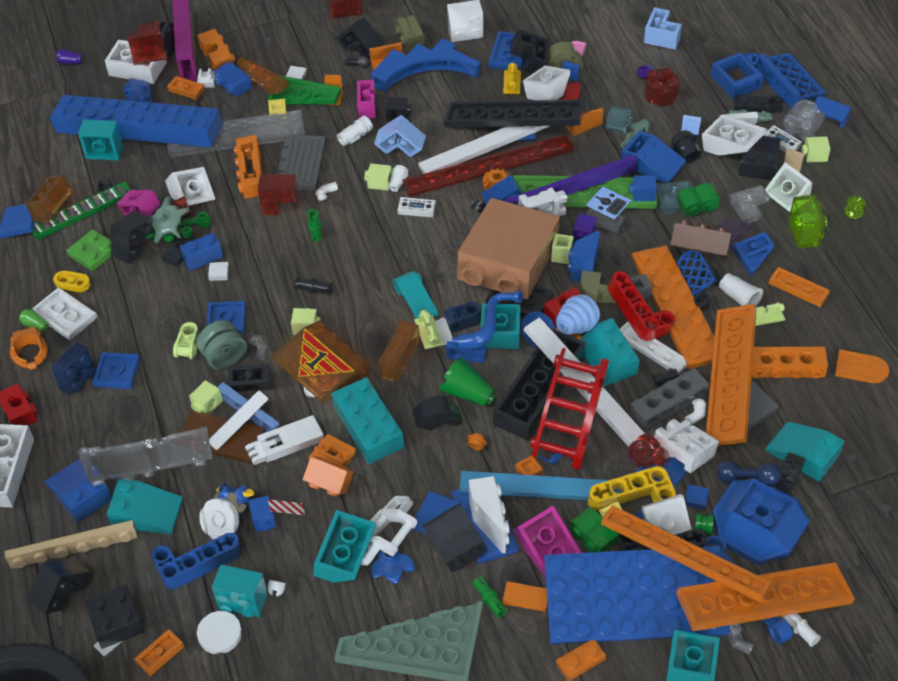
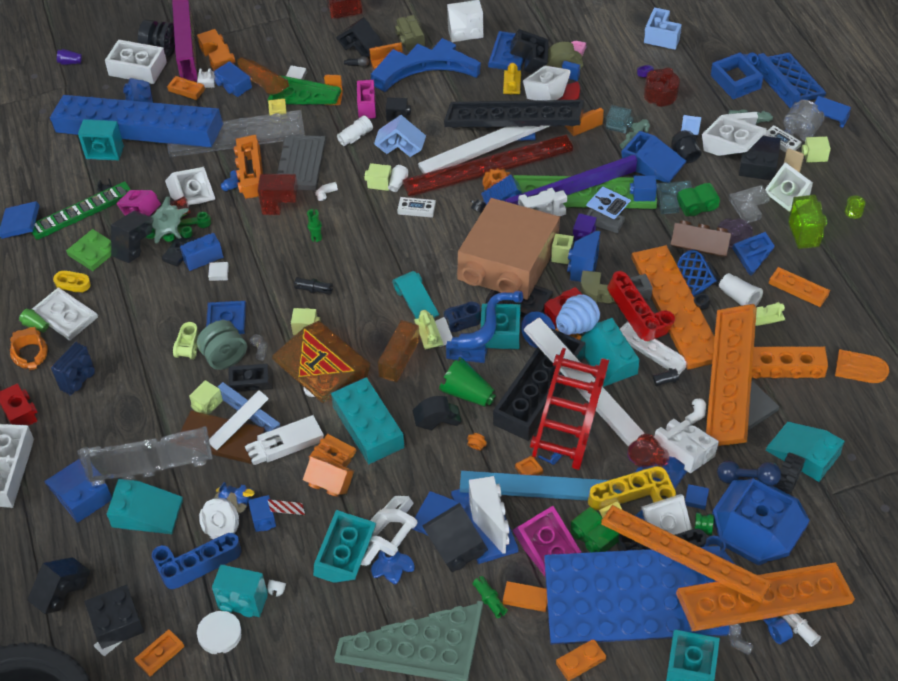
tan plate [5,520,138,569] -> none
clear orange brick [25,174,72,222] -> none
blue tile [93,352,141,389] -> none
clear red slope [127,21,167,65] -> none
dark grey brick [629,368,709,432] -> none
black hinge [734,95,783,113] -> none
none -> blue arm [221,170,239,191]

